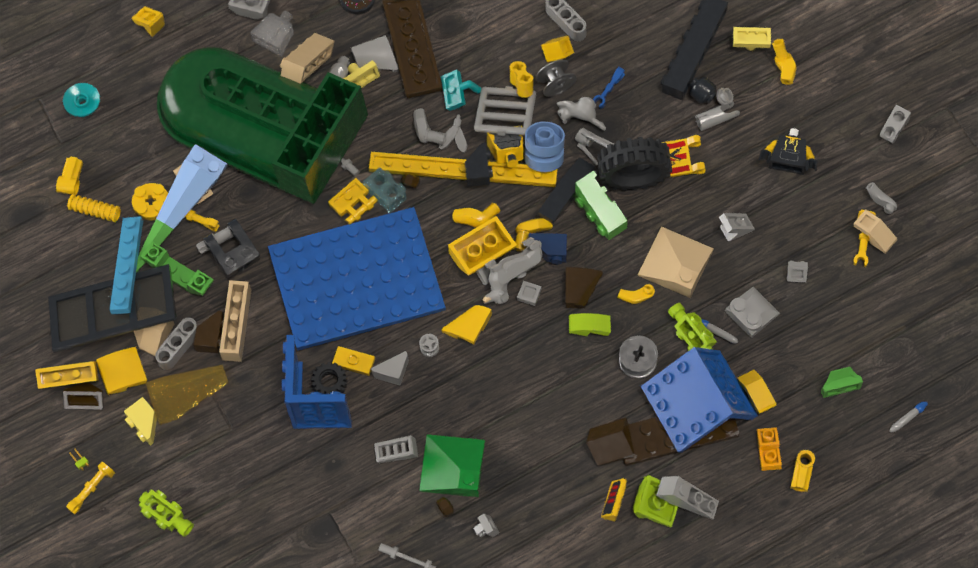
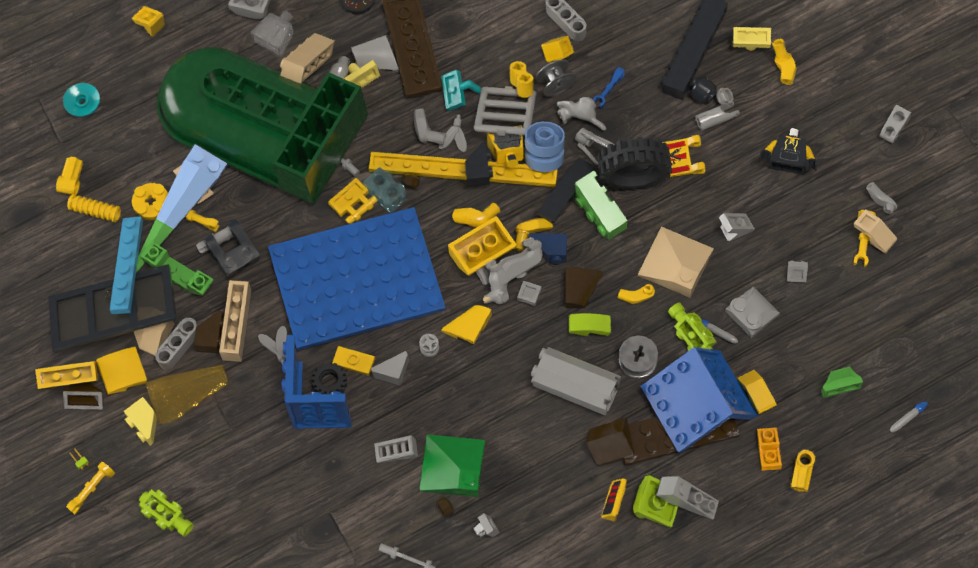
none -> light grey piece [258,326,287,363]
none -> light grey brick [531,347,621,415]

